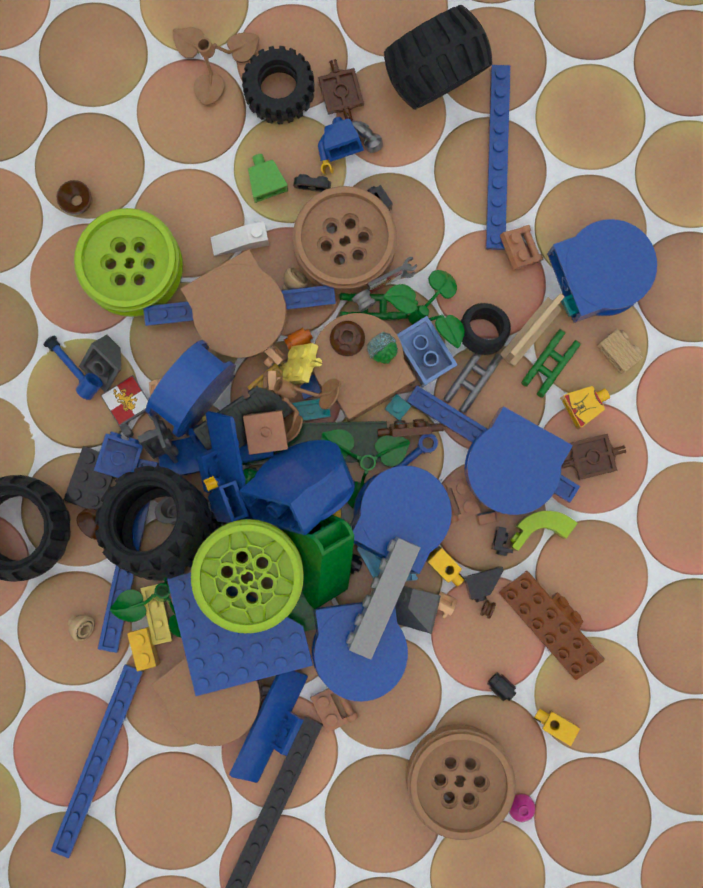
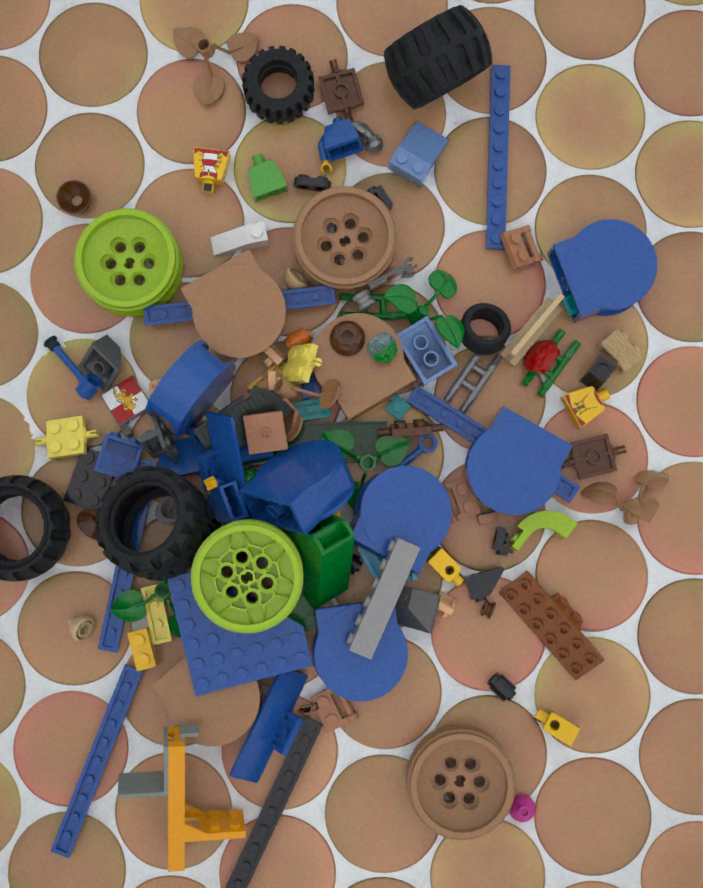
none -> light yellow plate [35,416,99,460]
none -> light orange piece [118,723,246,872]
none -> torso [193,147,231,194]
none -> nougat piece [296,703,319,715]
none -> medium blue slope [388,121,449,188]
none -> red dish [523,340,560,374]
none -> black slope [580,350,618,391]
none -> medium nougat plant [581,470,669,525]

